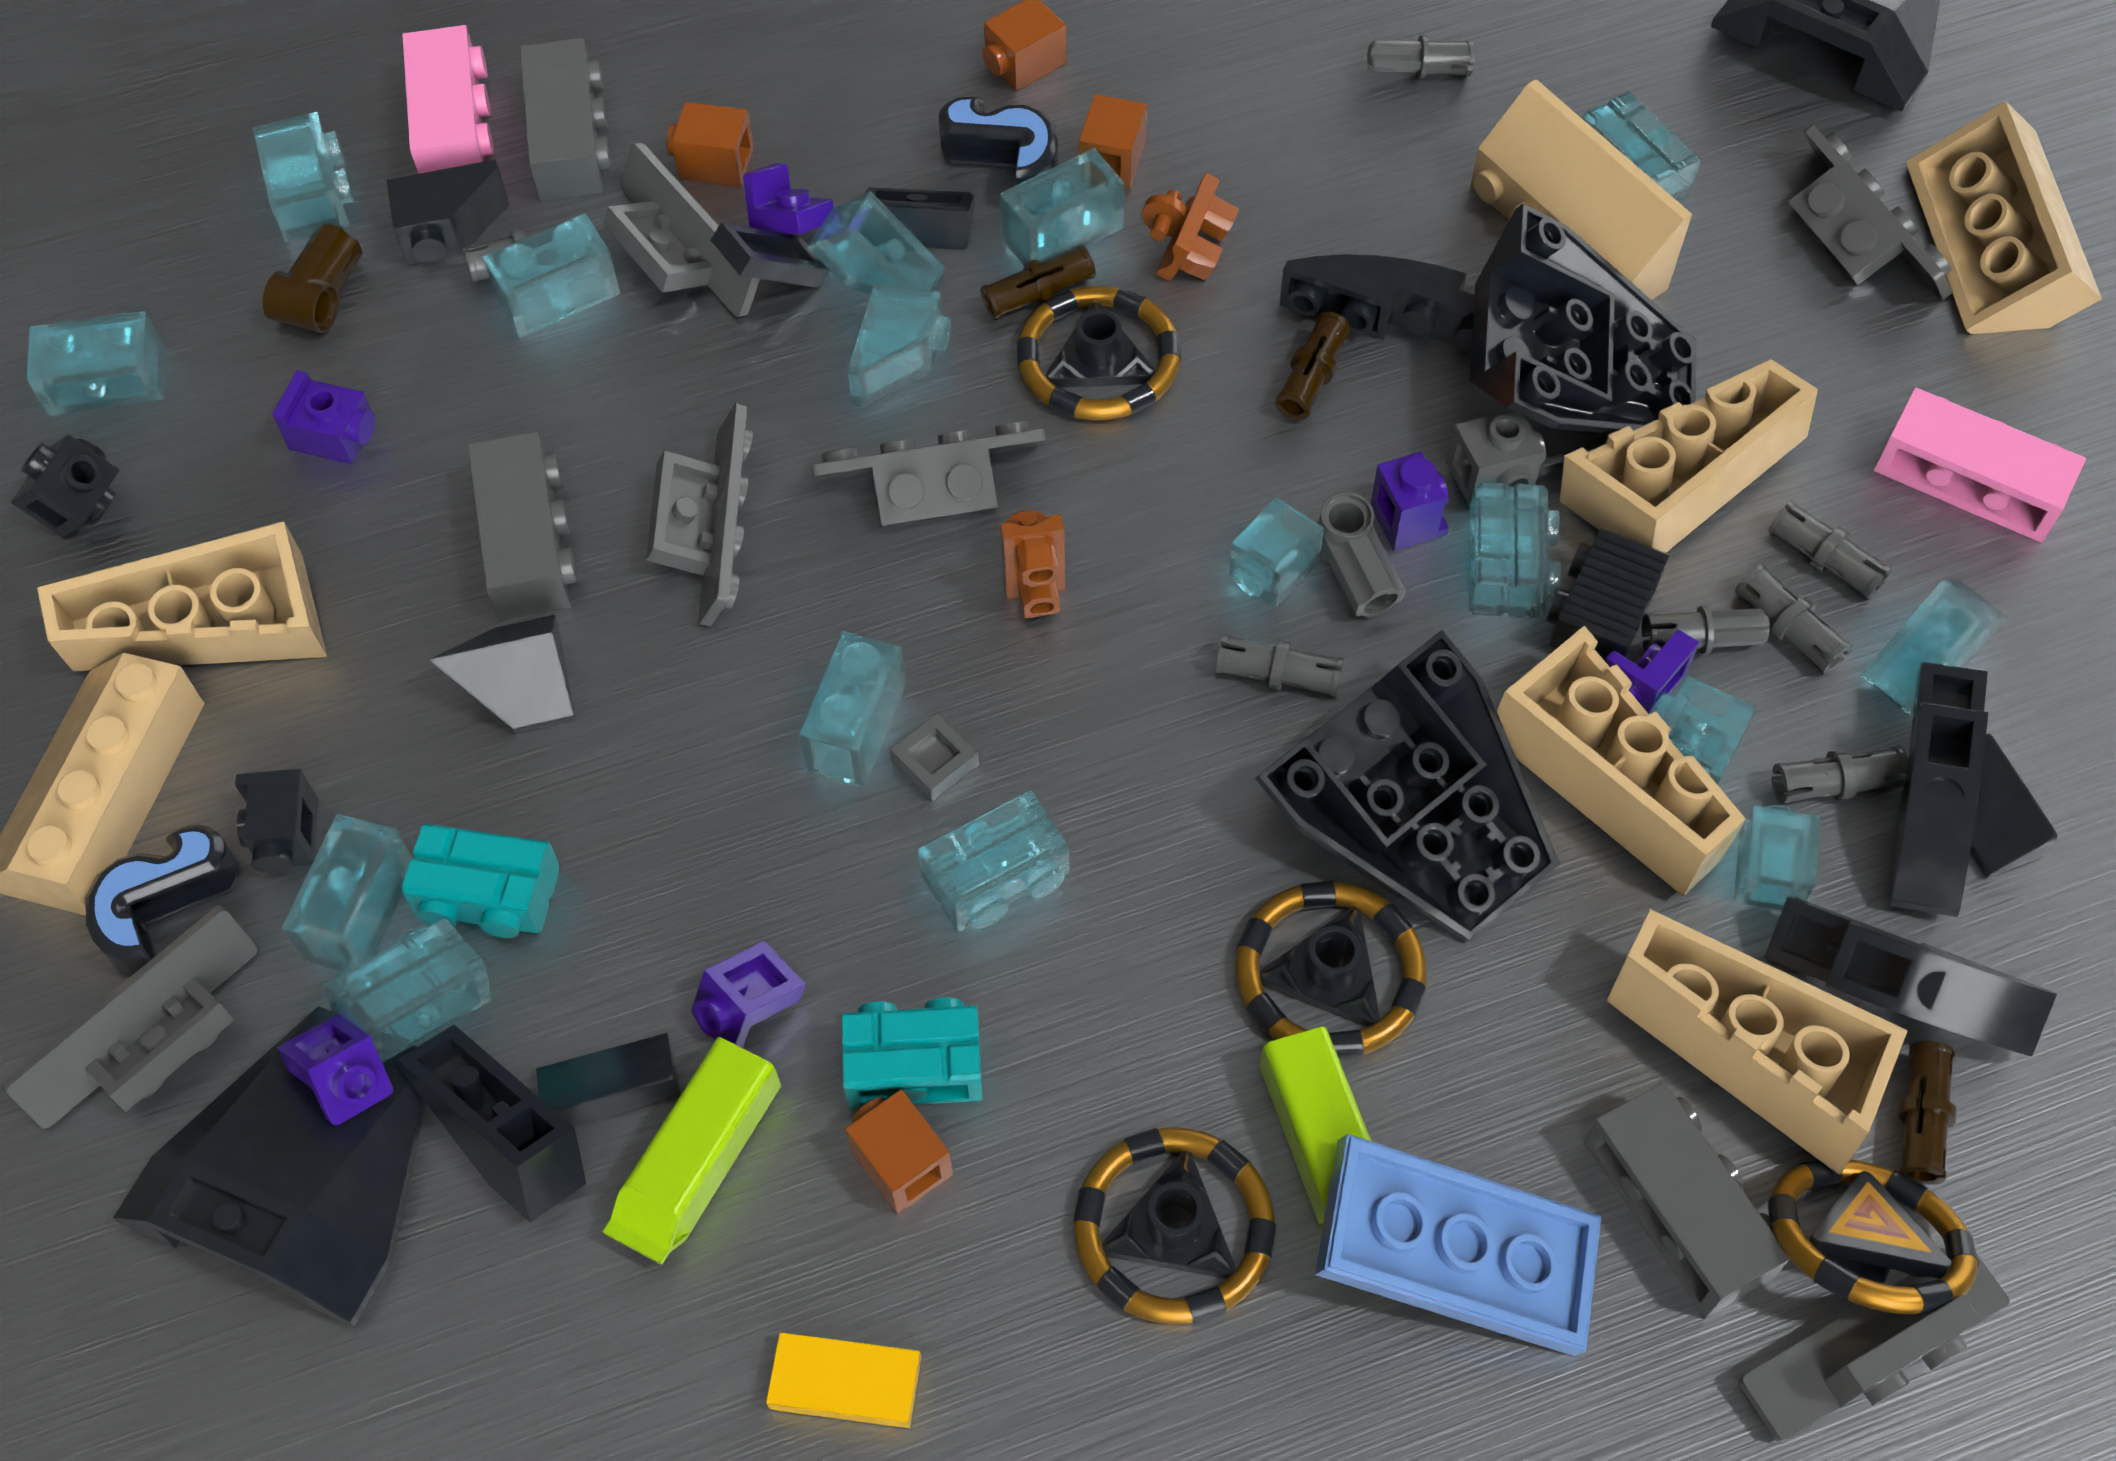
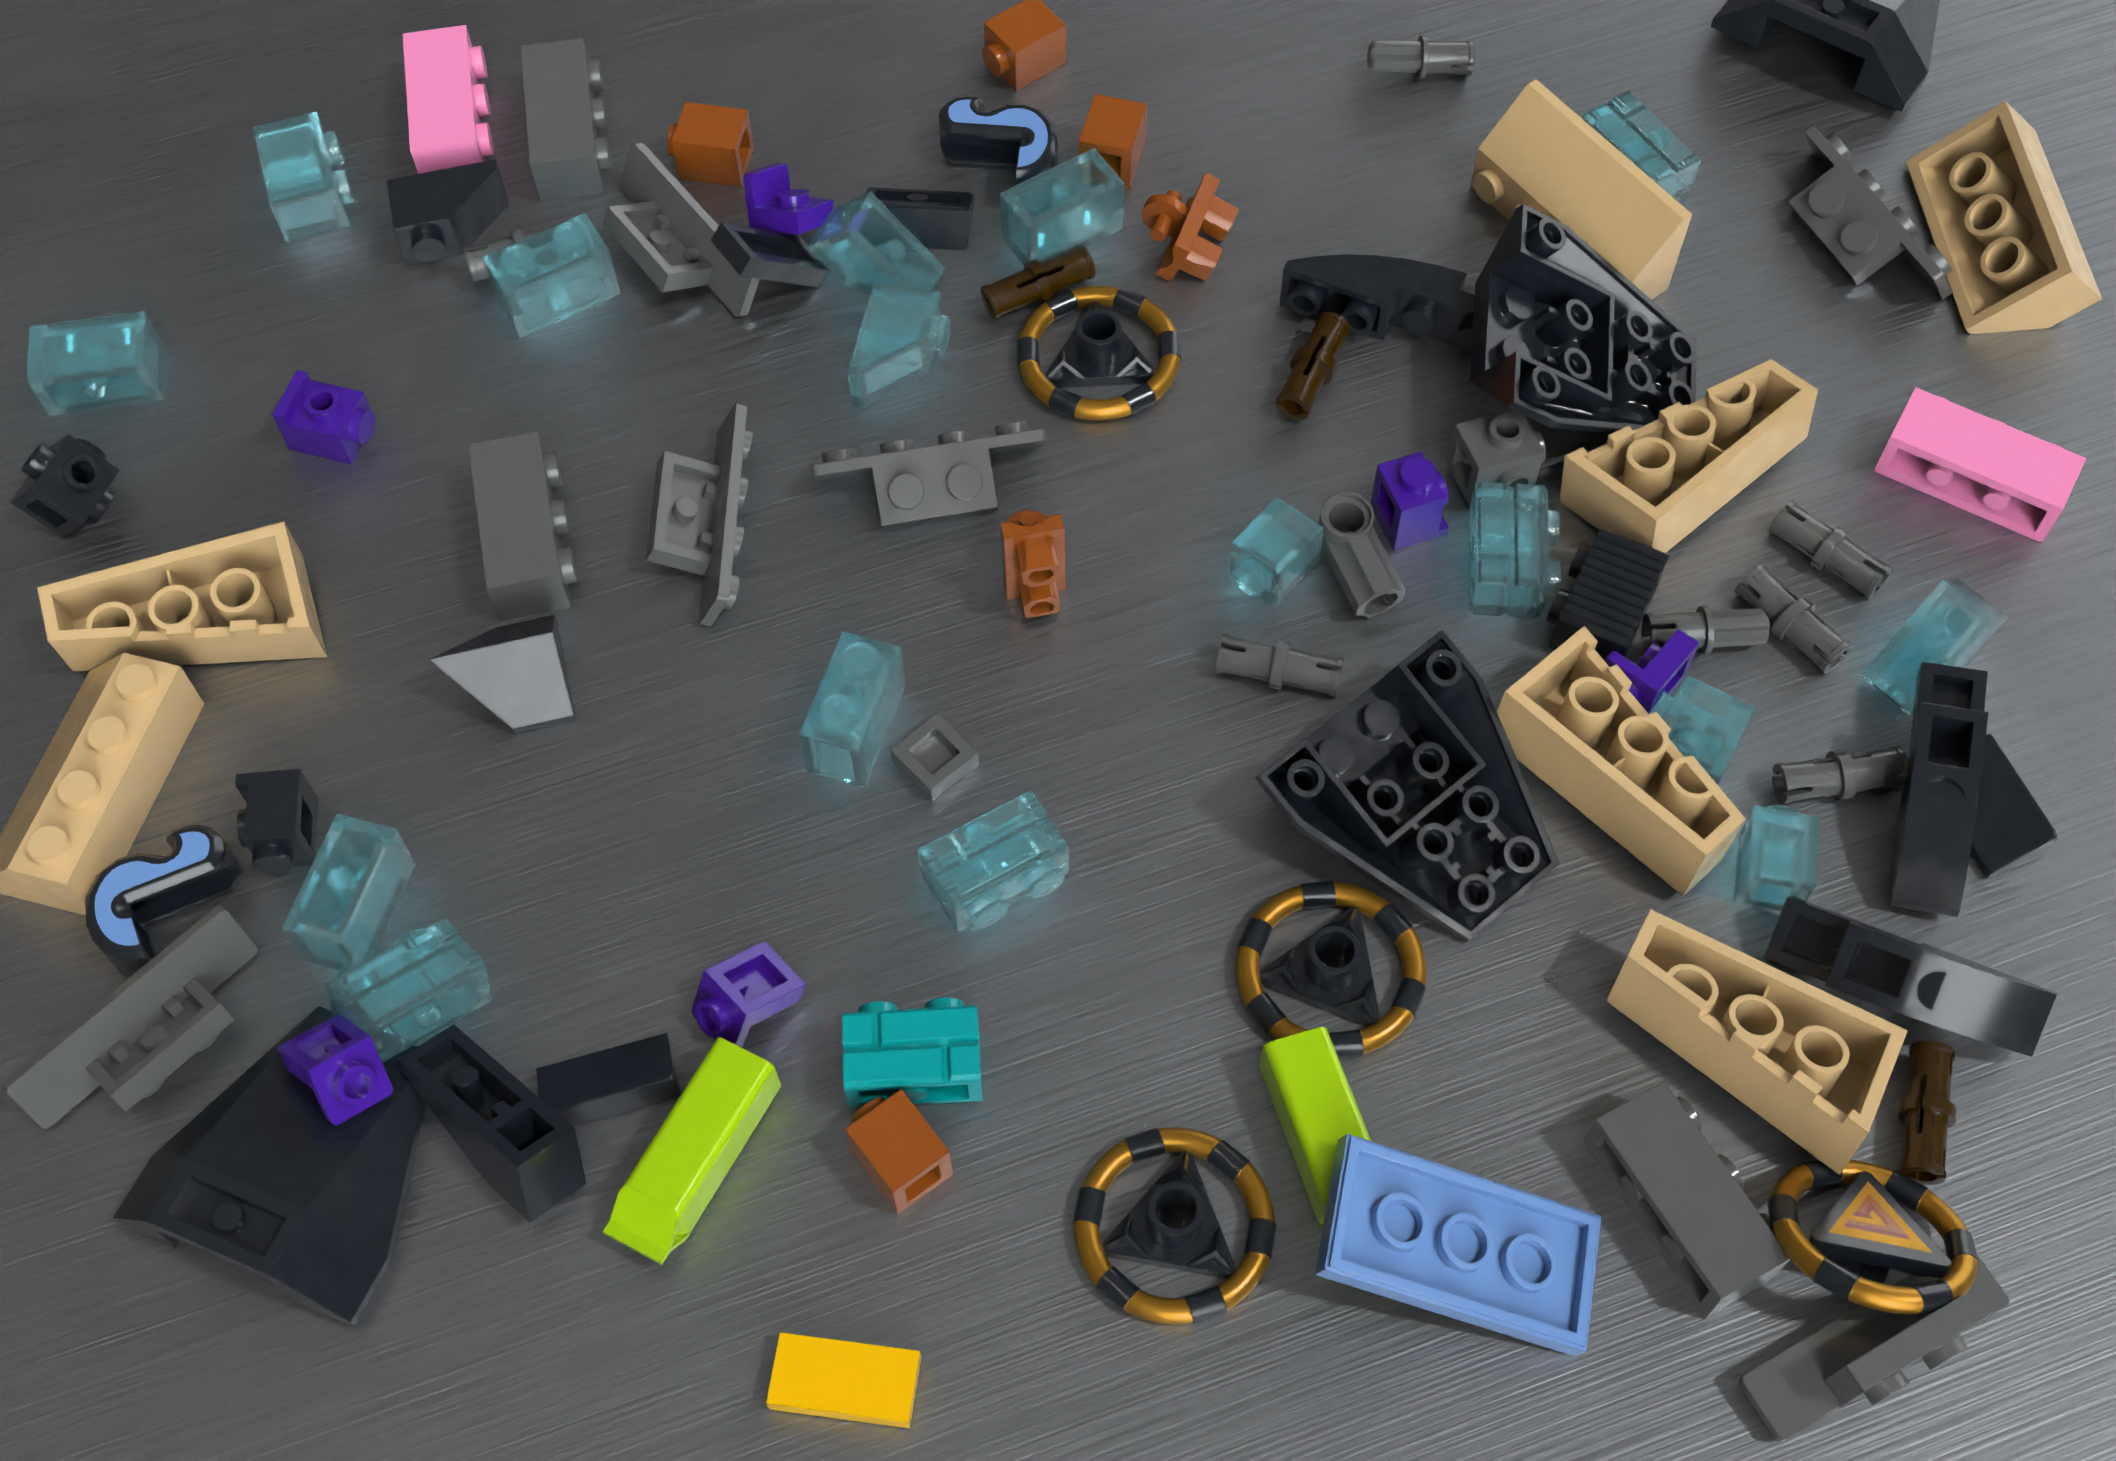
dark brown piece [262,223,363,333] -> none
teal brick [402,824,560,938] -> none

